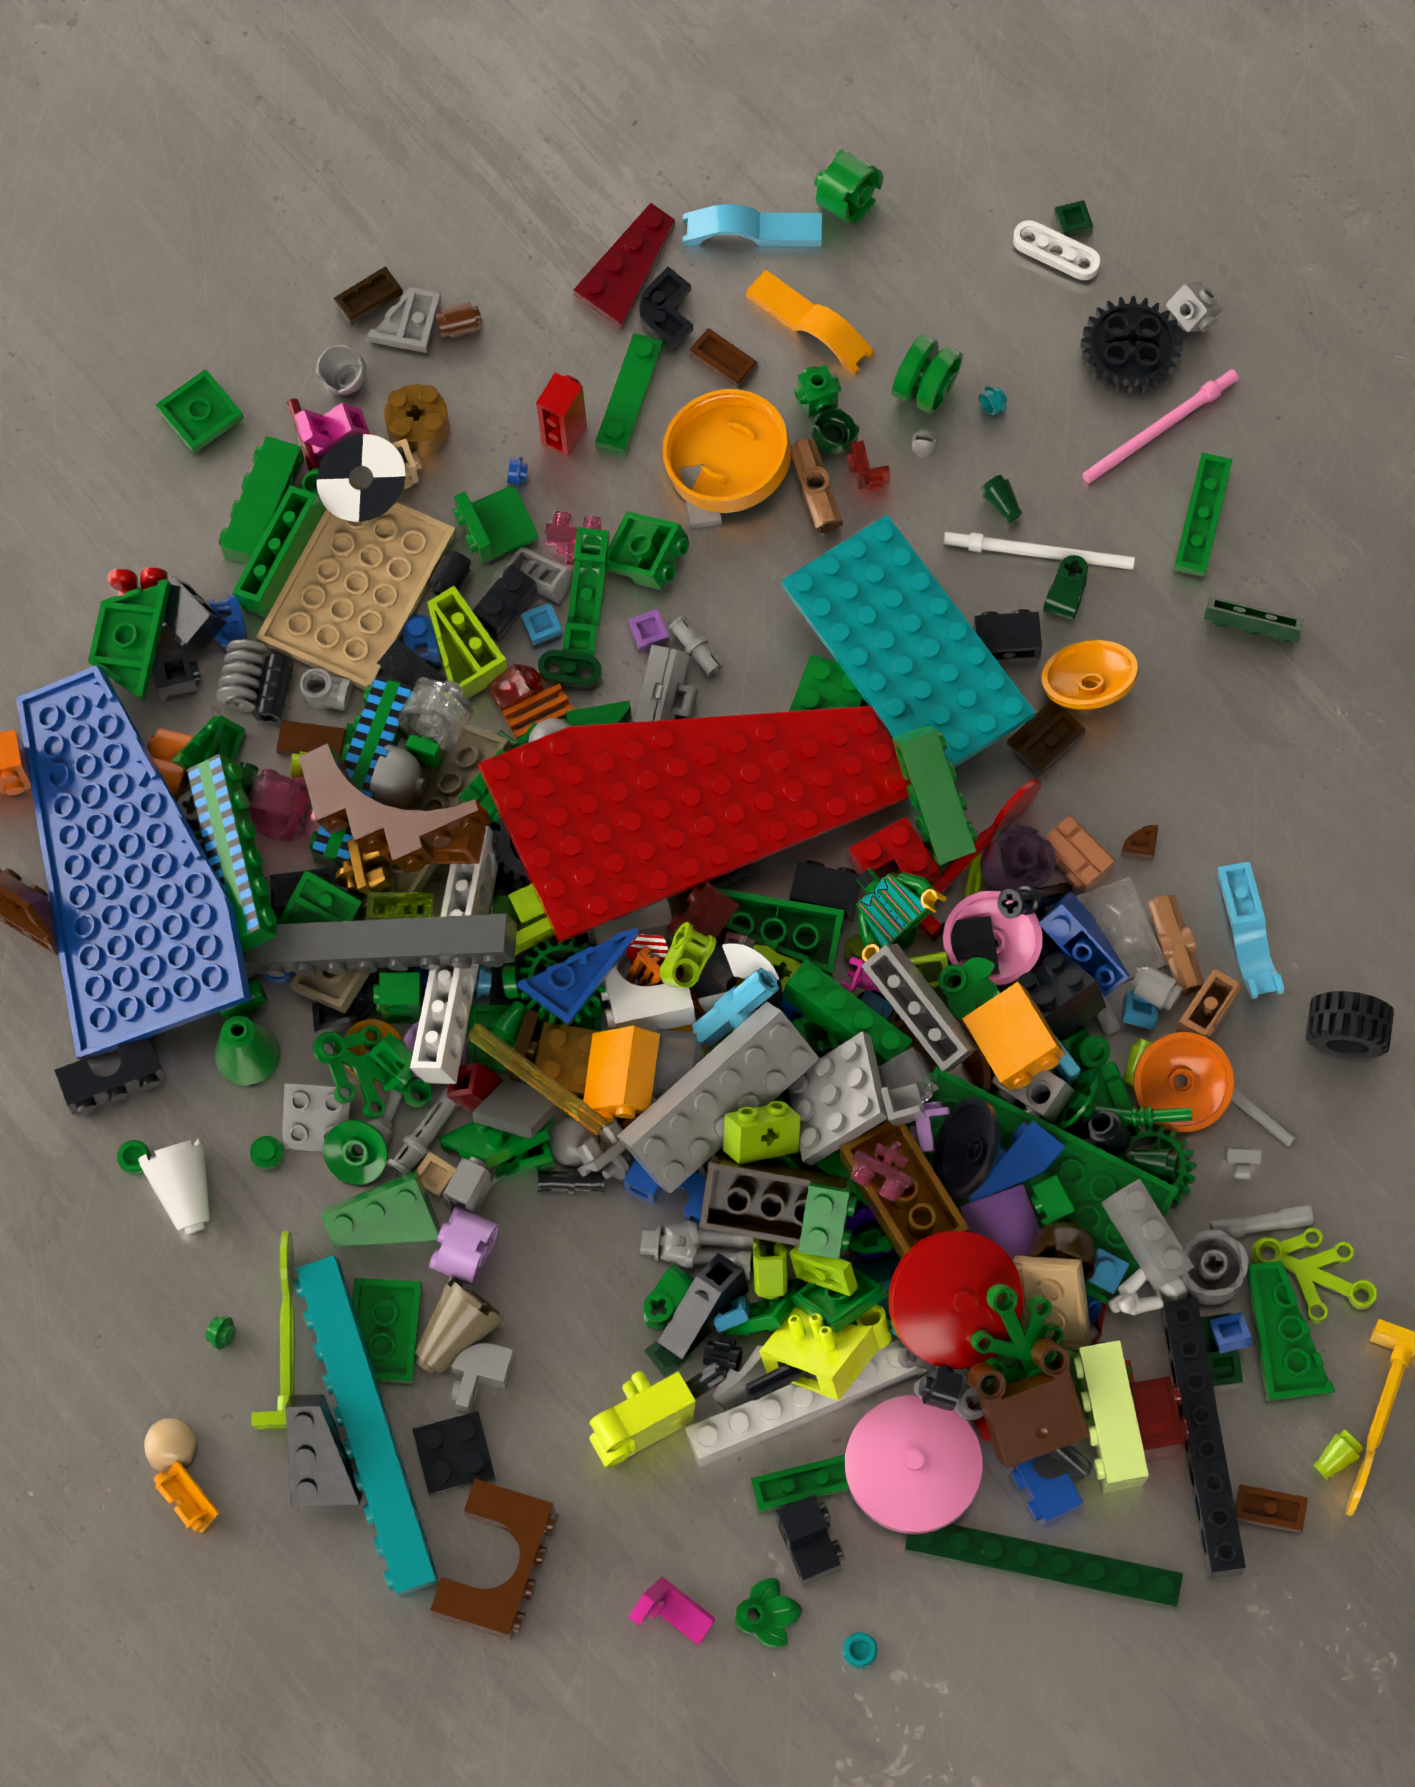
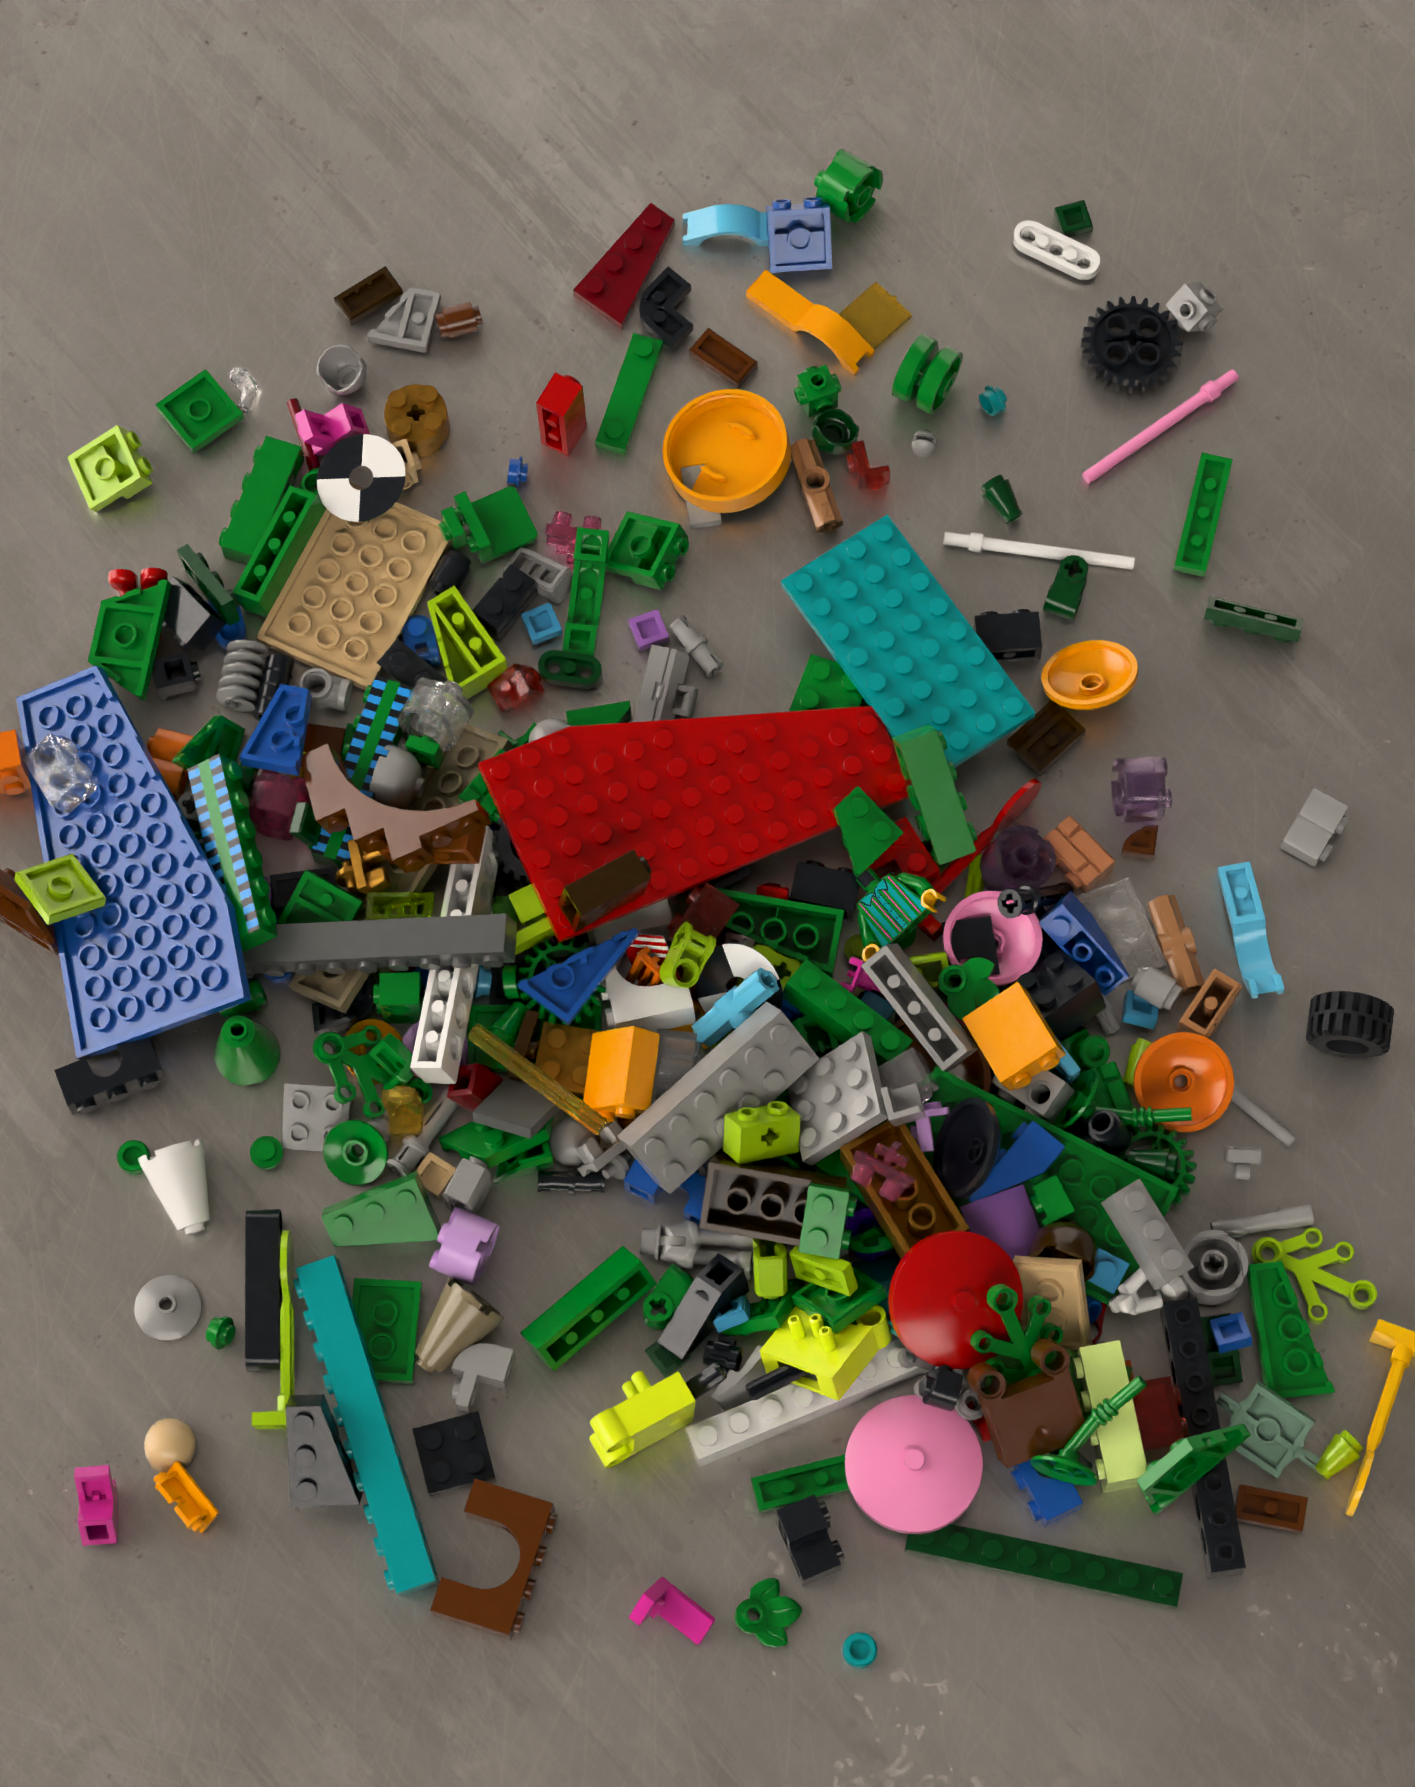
orange tile [502,683,574,739] -> none
none -> lime plate [14,853,106,925]
none -> clear brick [22,733,97,813]
none -> lime plate [67,425,154,512]
none -> dark pink brick [74,1465,119,1546]
none -> light grey dish [134,1275,202,1341]
none -> dark green plate [177,544,240,627]
none -> clear arm [229,367,259,413]
none -> blue wing [239,684,312,776]
none -> black beam [245,1209,282,1372]
none -> dark green tile [289,802,322,846]
none -> clear yellow bracket [381,1085,424,1137]
none -> green plate [438,506,467,549]
none -> green brick [520,1246,657,1371]
none -> dark brown brick [558,849,651,932]
none -> red tile [756,882,789,900]
none -> plate [766,197,832,273]
none -> green wing [833,786,903,878]
none -> clear yellow piece [839,282,912,350]
none -> green dish [1030,1375,1147,1486]
none -> clear purple brick [1111,756,1172,823]
none -> green wing [1137,1424,1251,1515]
none -> sand green plate [1216,1381,1321,1479]
none -> light grey brick [1280,788,1350,867]

